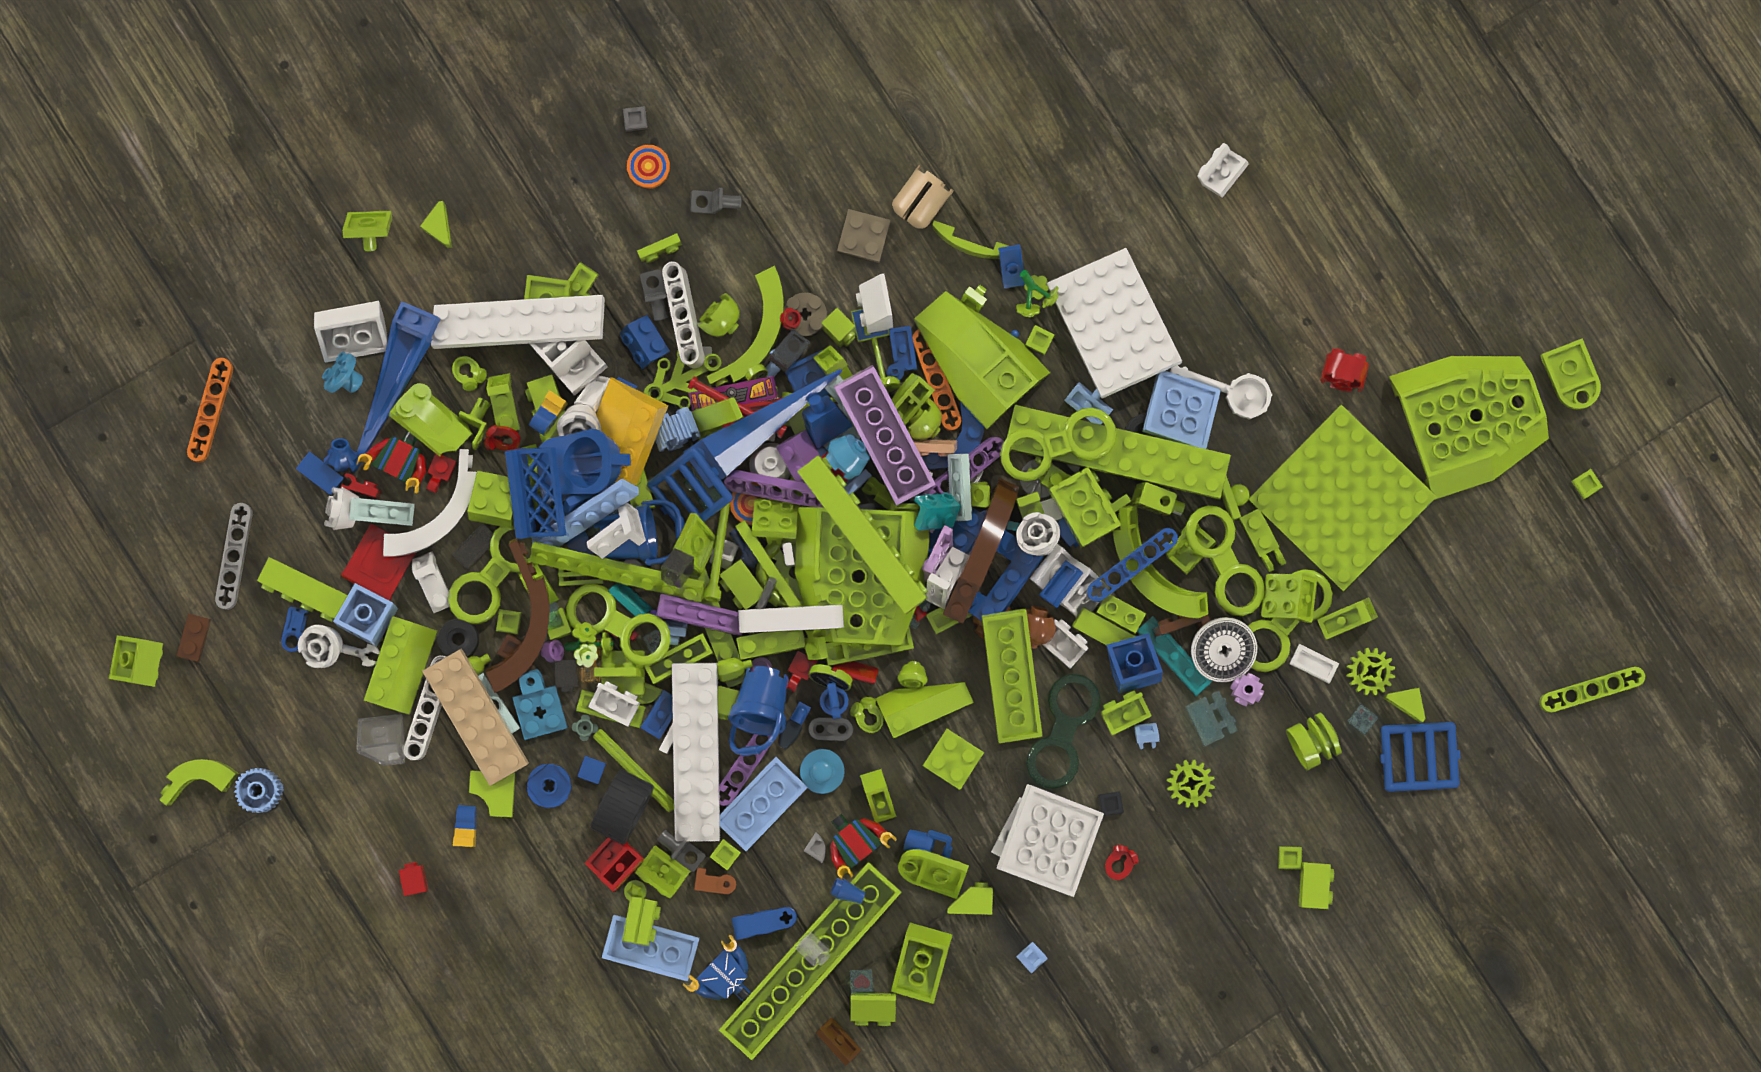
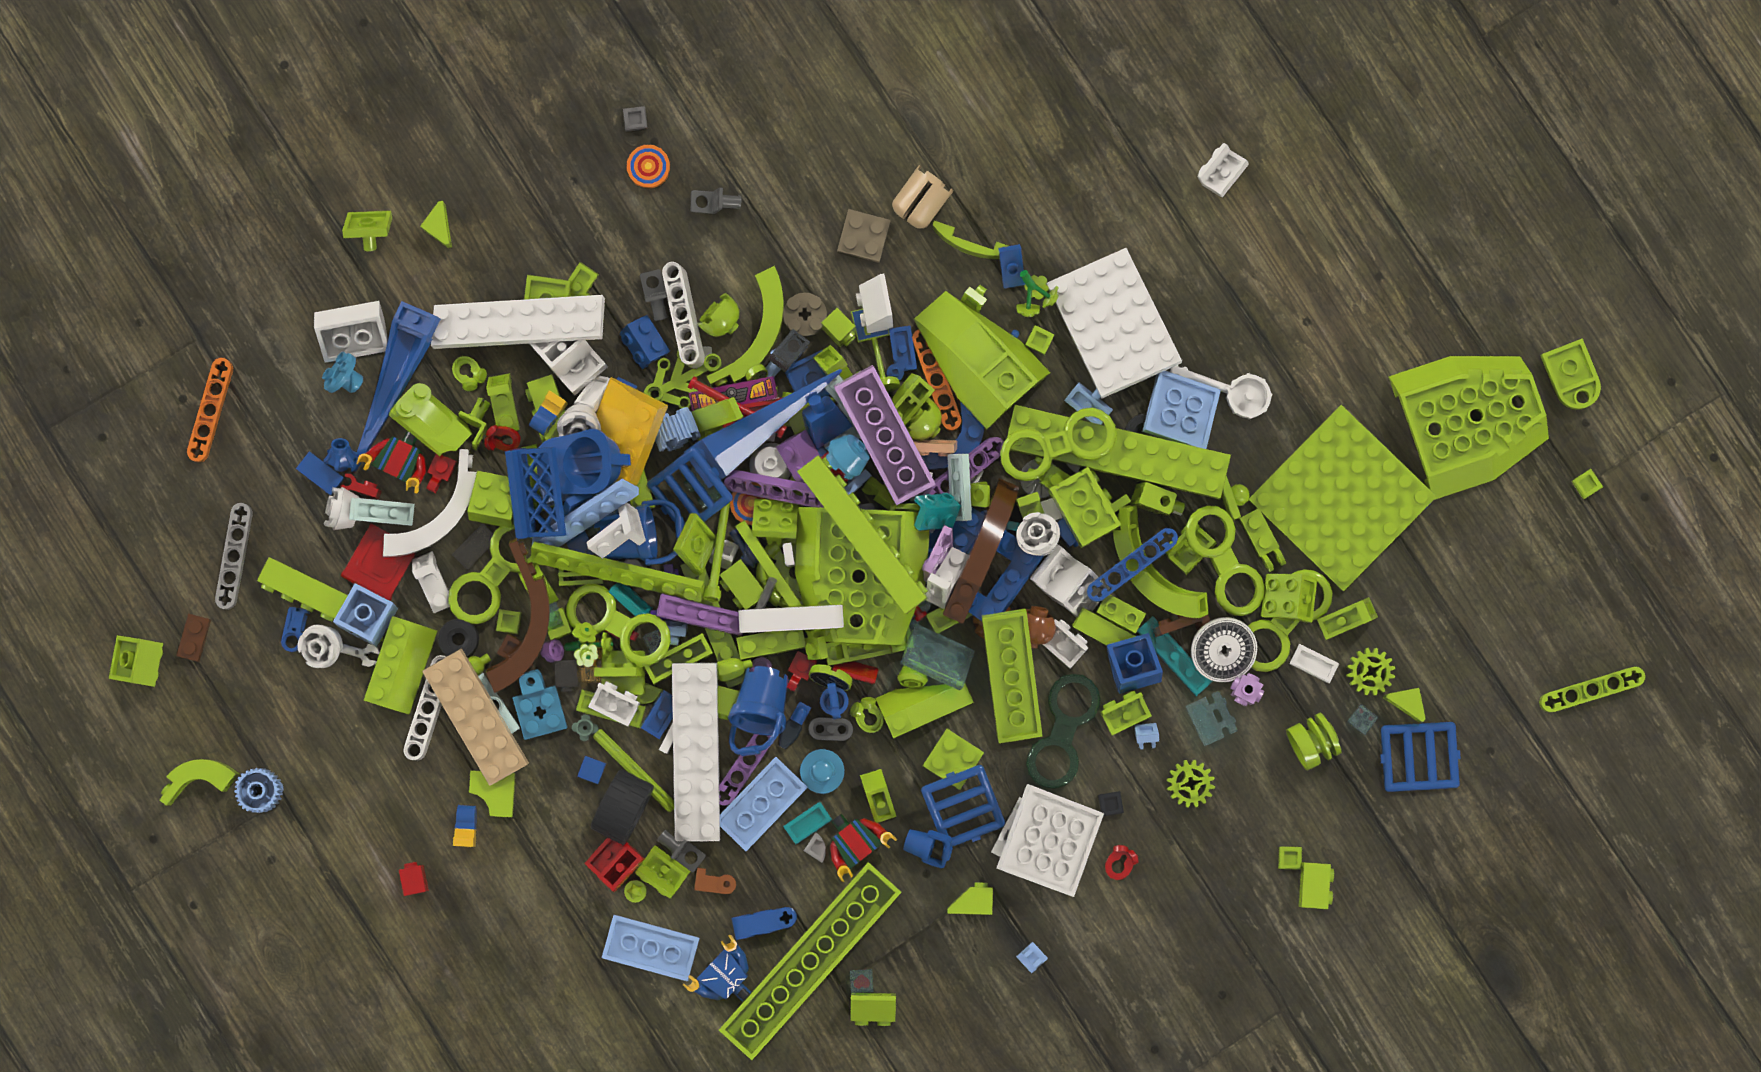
clear slope [356,714,406,766] -> none
blue plate [527,764,572,808] -> none
lime brick [622,897,661,946] -> none
lime plate [637,234,682,263] -> none
clear smoke brick [661,548,694,589] -> none
lime tile [710,839,741,870] -> none
red plate [780,308,801,329] -> none
clear brick [795,930,830,967] -> none
reddish brown plate [815,1017,861,1066] -> none
blue cone [830,878,865,904] -> none
lime slope [891,923,952,1004] -> none
lime plate [898,849,969,899] -> none
blue tile [1039,560,1083,608] -> none
red brick [1320,348,1369,392] -> none
none -> teal tile [783,802,832,844]
none -> clear light blue plate [900,624,975,690]
none -> blue bar [921,765,1005,847]

